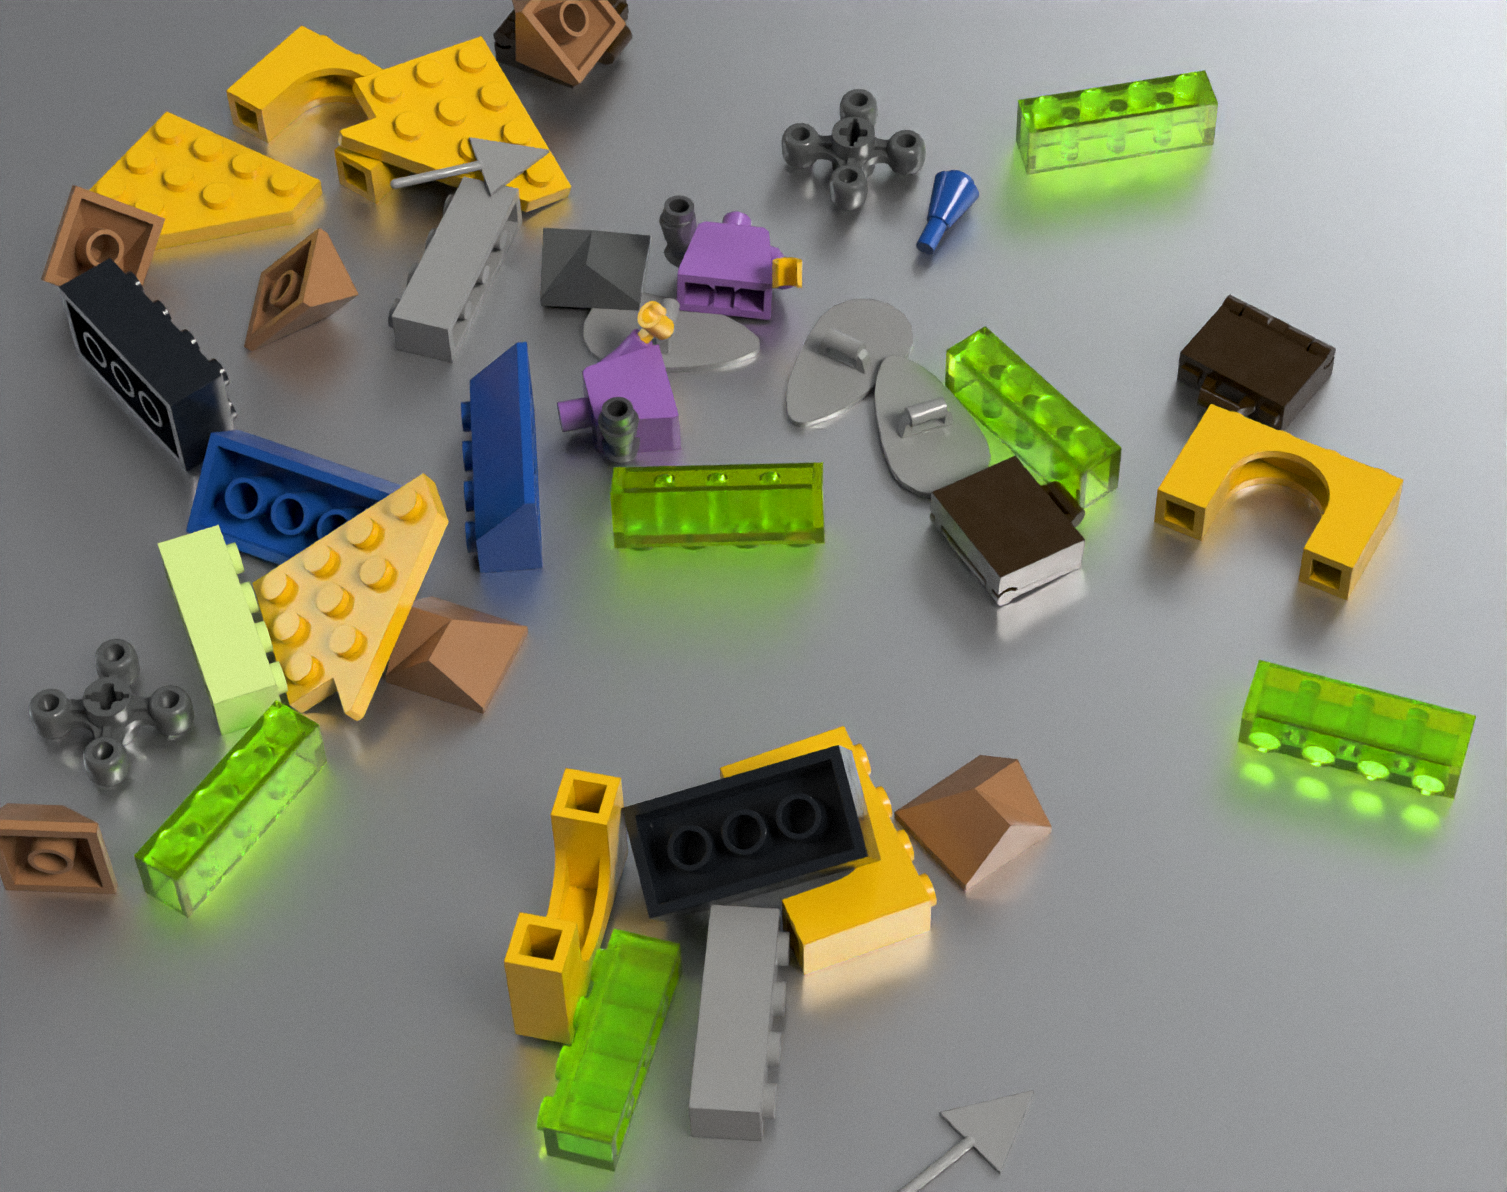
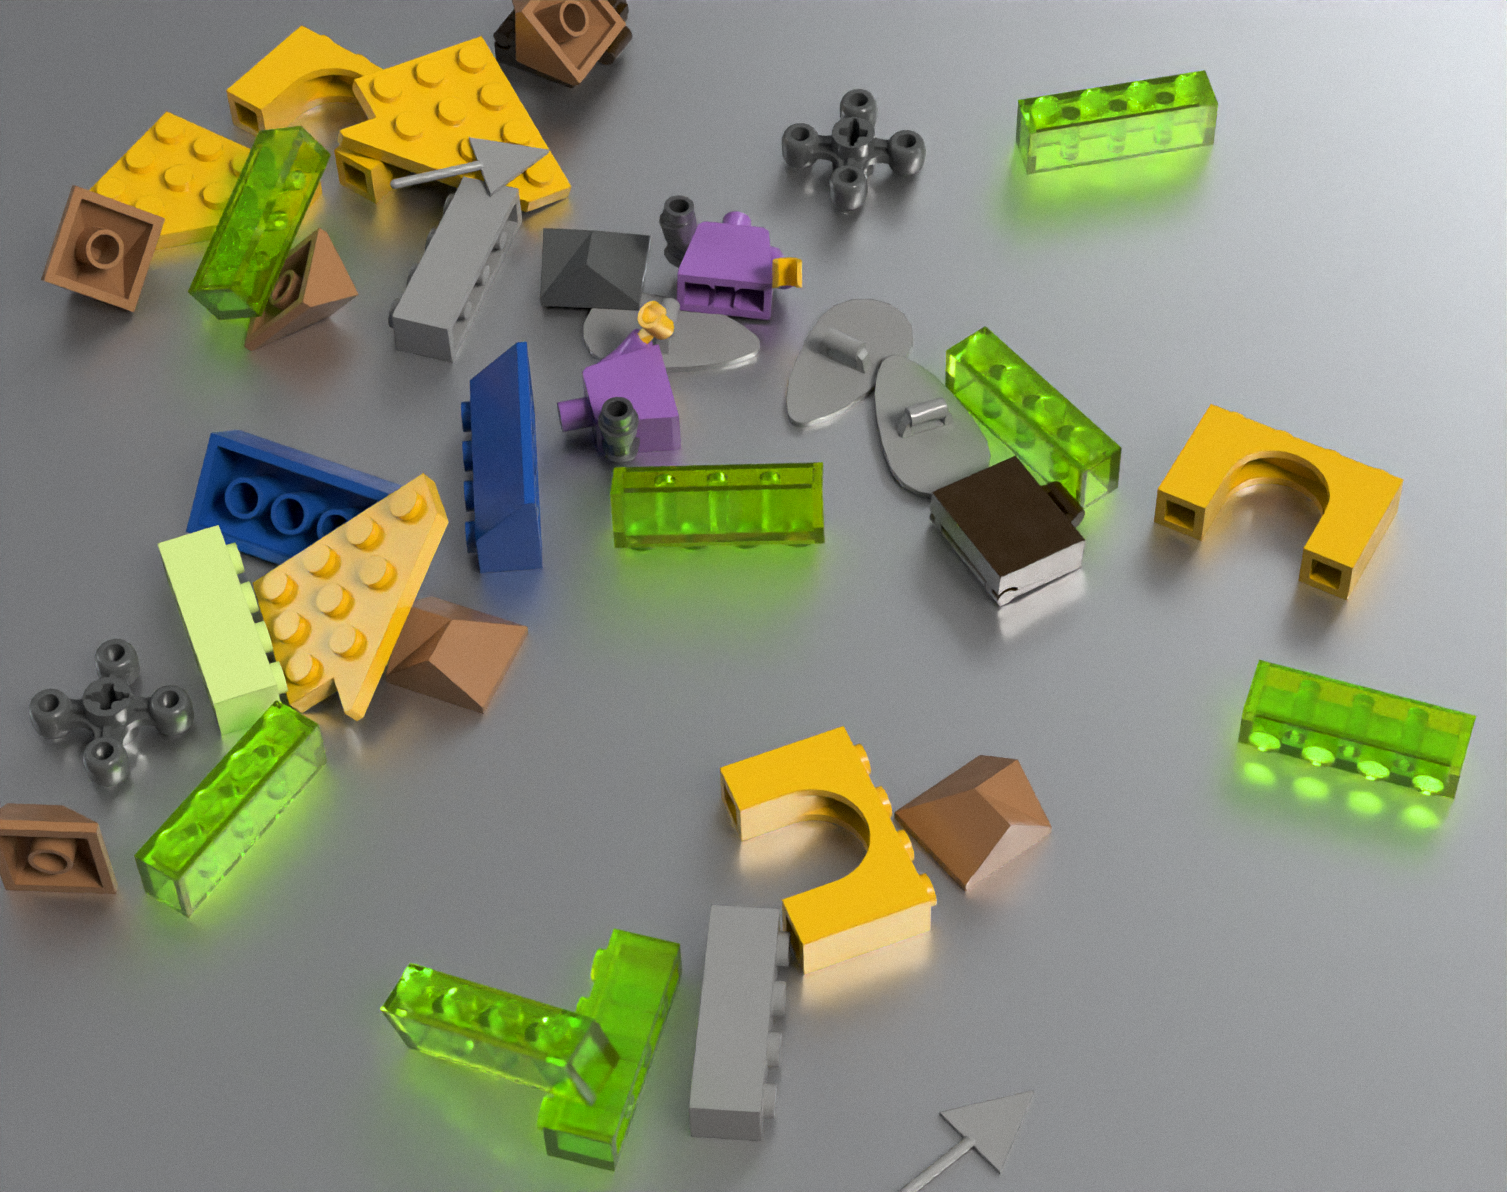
black brick [59,258,237,472] -> none
yellow arch [504,768,628,1045] -> none
black brick [622,745,881,922] -> none
blue cone [916,170,979,255] -> none
dark brown piece [1177,294,1336,431] -> none
none -> clear neon green brick [188,126,331,320]
none -> clear neon green brick [380,963,621,1107]

